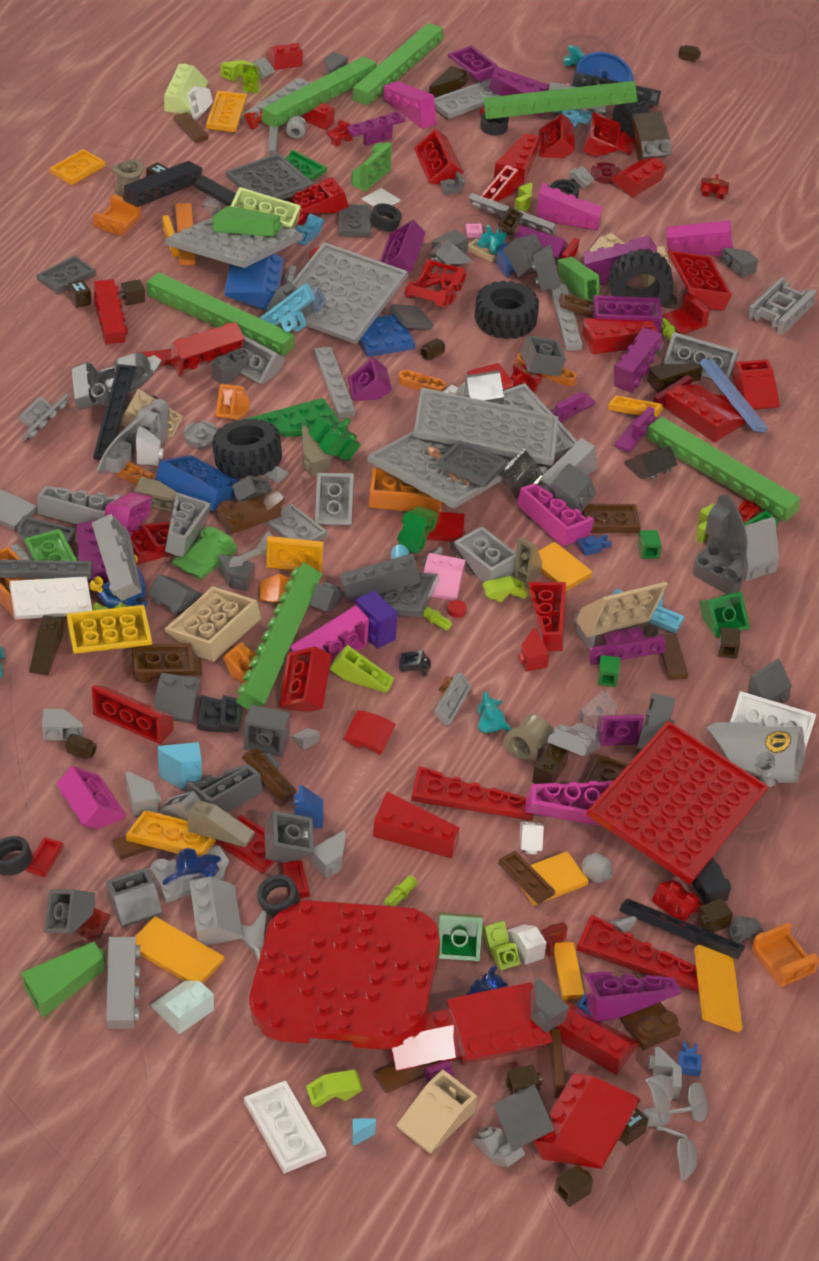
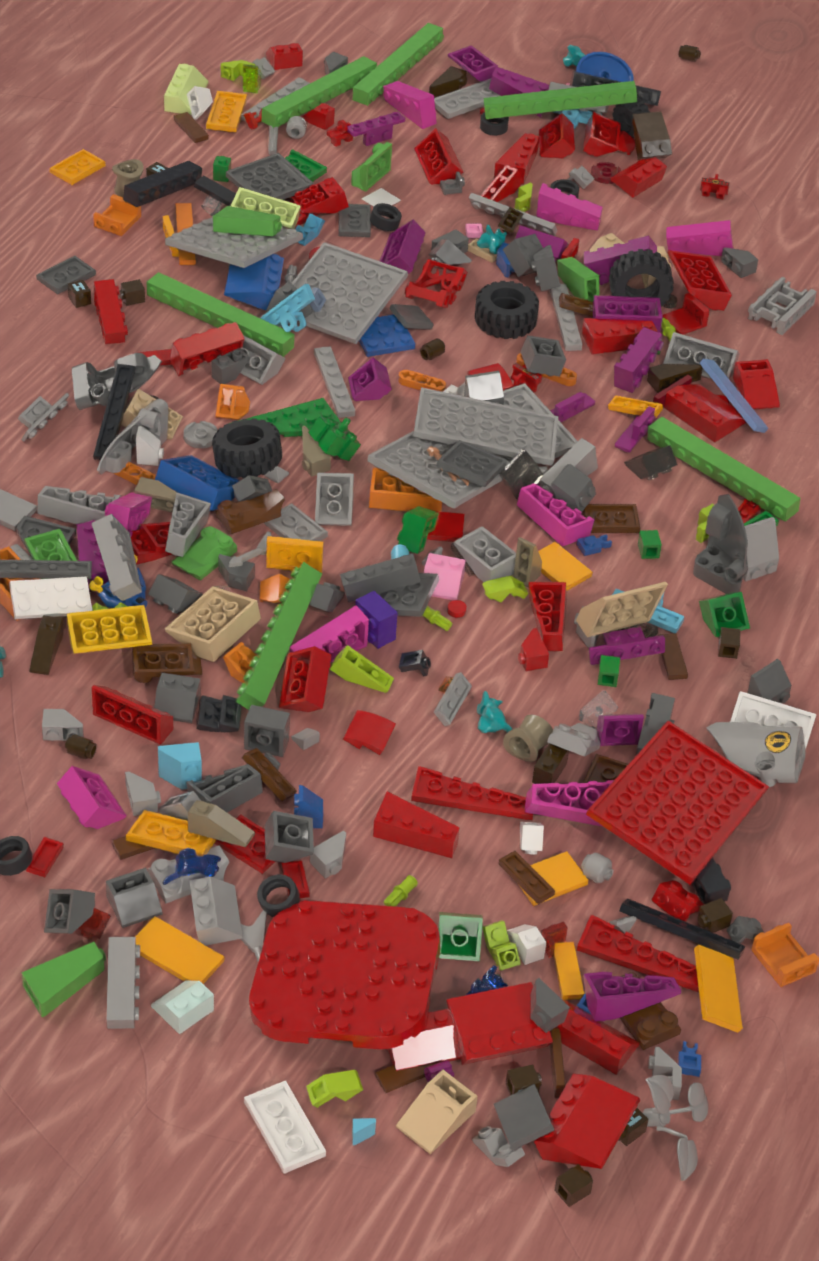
none -> green brick [213,156,231,182]

